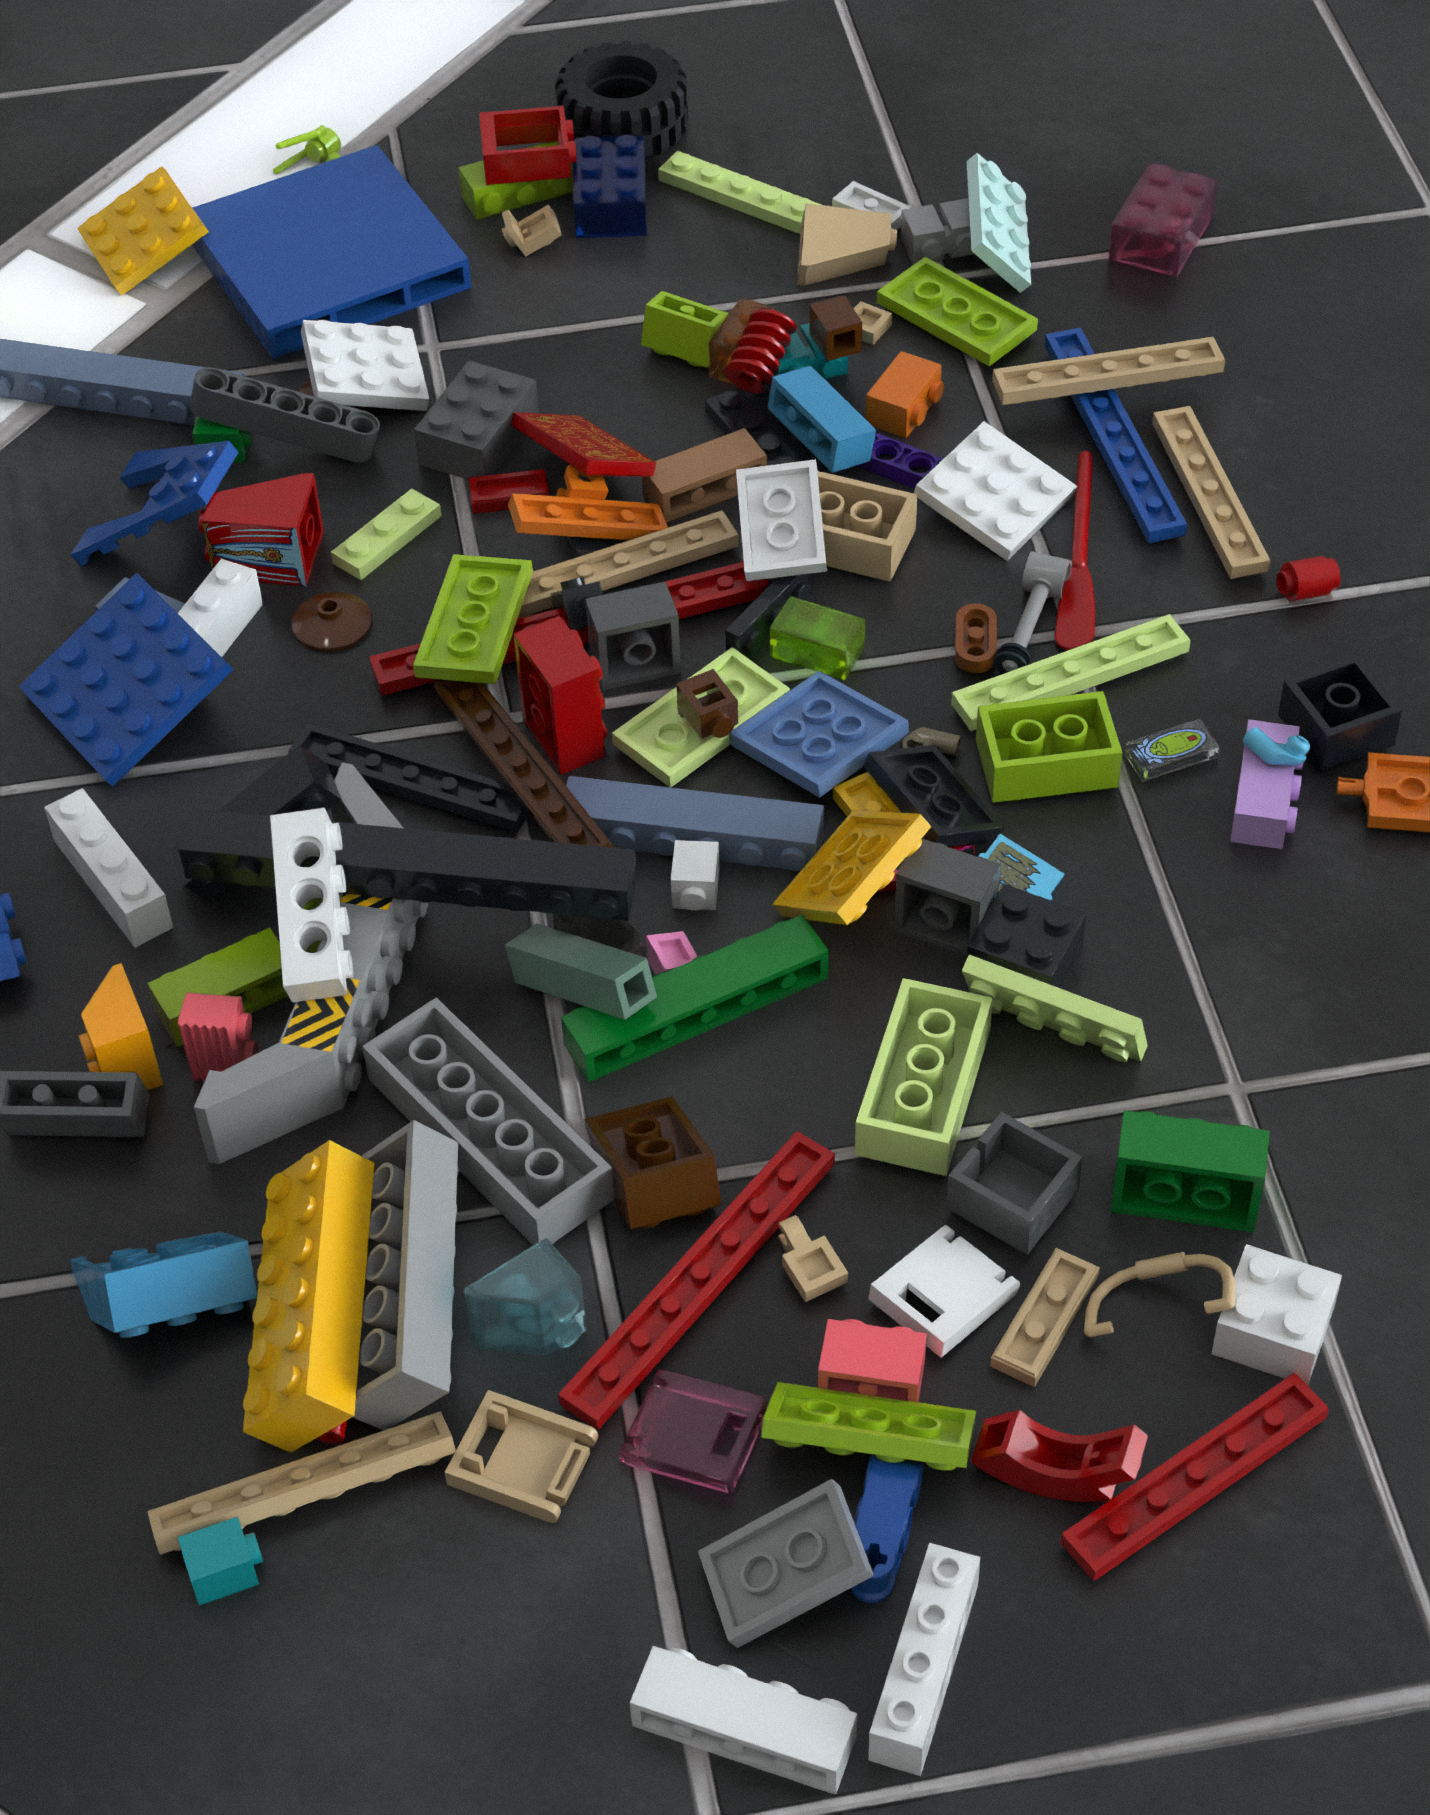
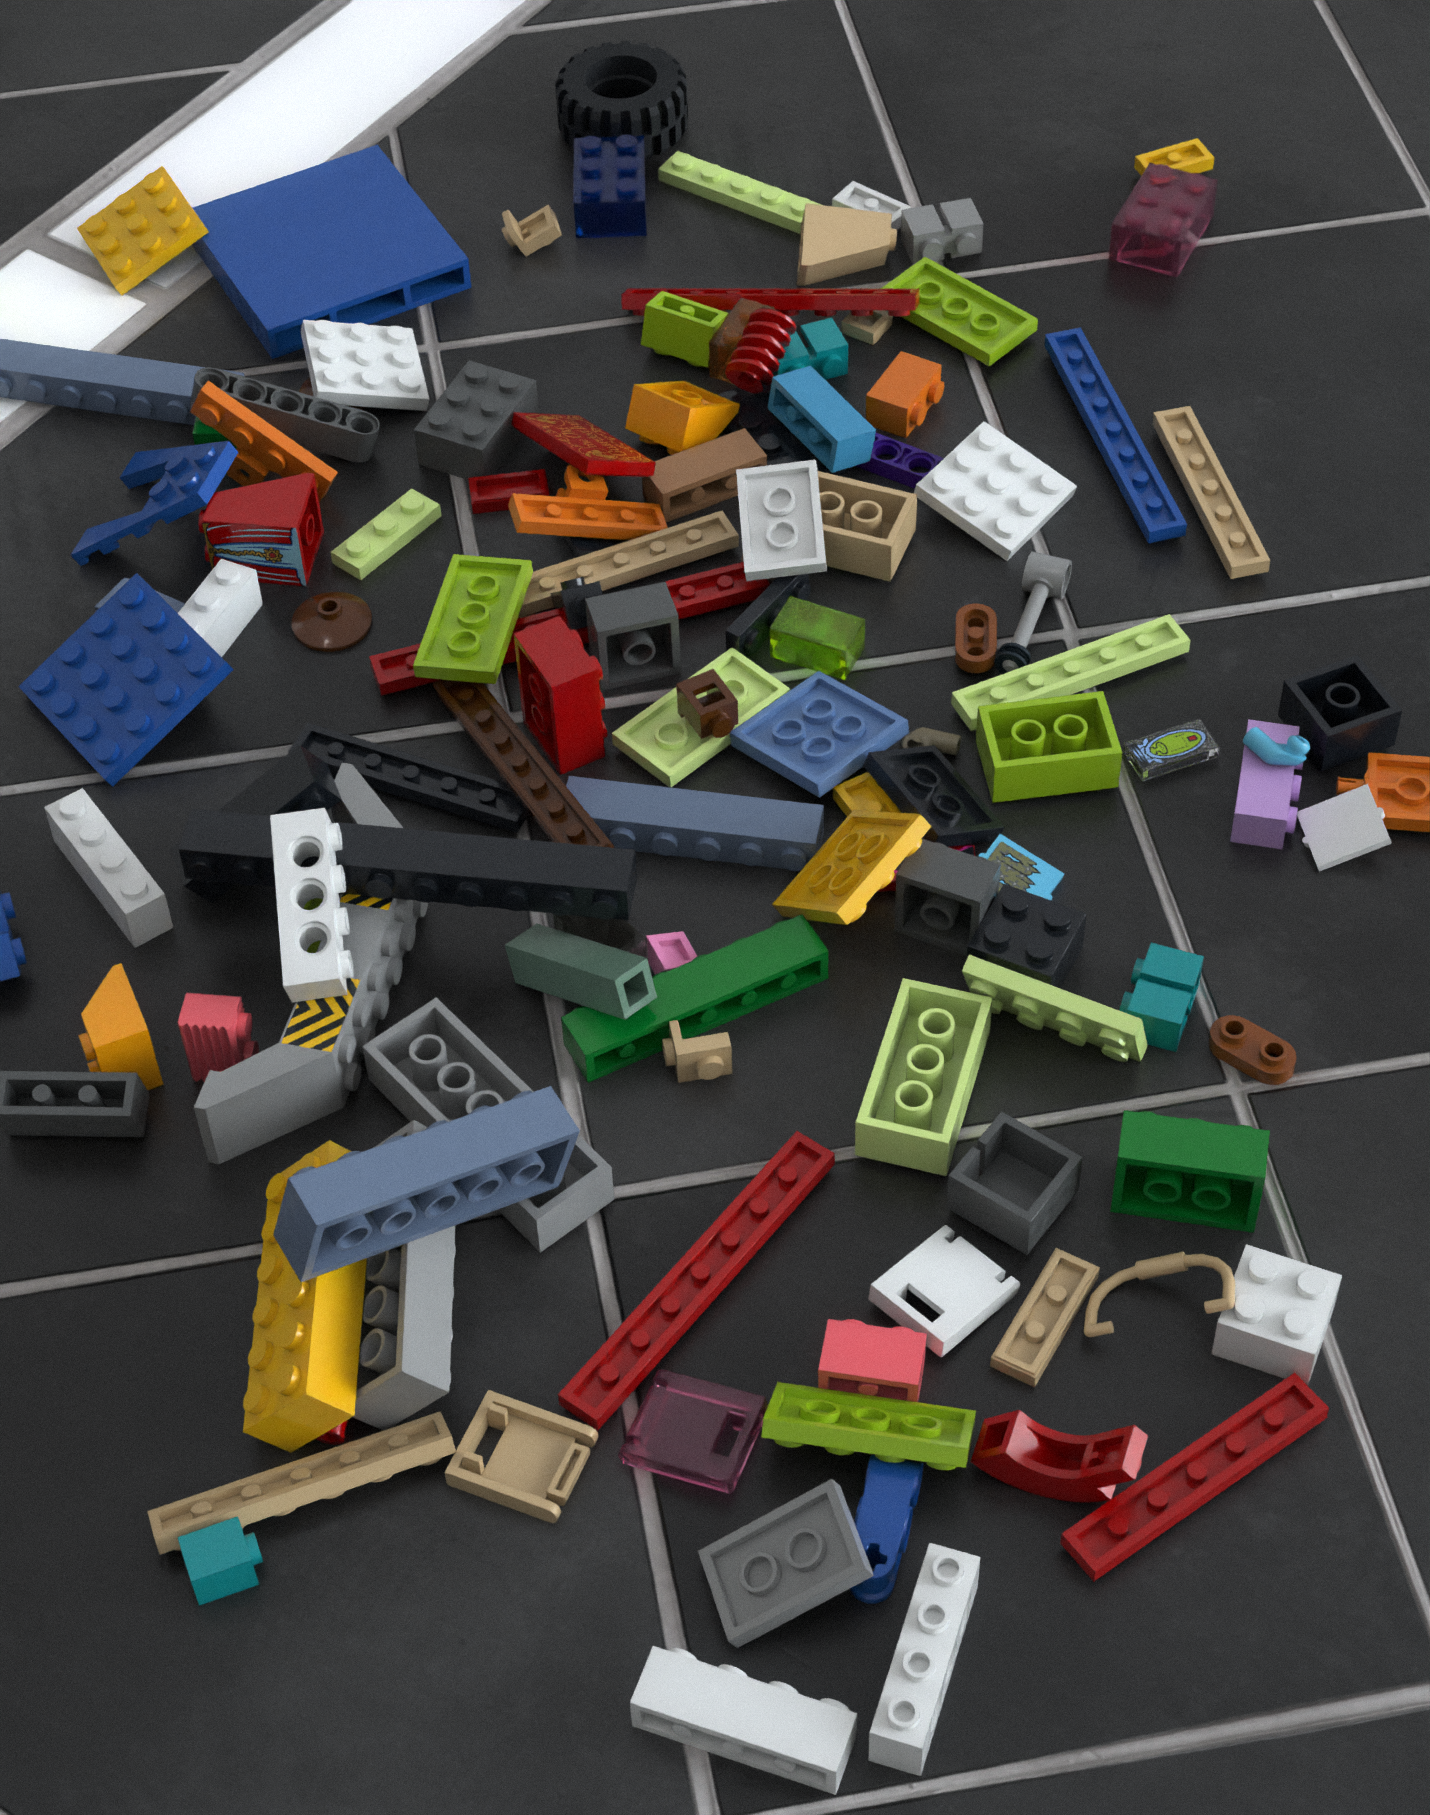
dark azure wedge [70,1231,257,1337] -> none
lime brick [147,928,288,1047] -> none
lime plant [273,125,341,174] -> none
lime brick [458,141,575,220] -> none
clear light blue slope [464,1237,587,1356] -> none
red window [479,106,577,185] -> none
reddish brown slope [584,1096,722,1229] -> none
white brick [671,840,720,910] -> none
tan plate [778,1215,848,1302] -> none
reddish brown brick [810,295,862,361] -> none
light aqua plate [967,153,1031,293] -> none
tan plate [992,337,1225,405] -> none
red piece [1054,451,1095,651] -> none
red brick [1276,556,1341,602] -> none
none -> orange plate [190,381,338,502]
none -> sand blue brick [273,1086,580,1282]
none -> red plate [621,288,919,316]
none -> light orange slope [625,381,740,455]
none -> tan bracket [662,1020,732,1083]
none -> teal piece [1119,942,1204,1052]
none -> yellow plate [1134,138,1215,187]
none -> dark orange plate [1208,1015,1297,1085]
none -> white piece [1297,784,1392,872]

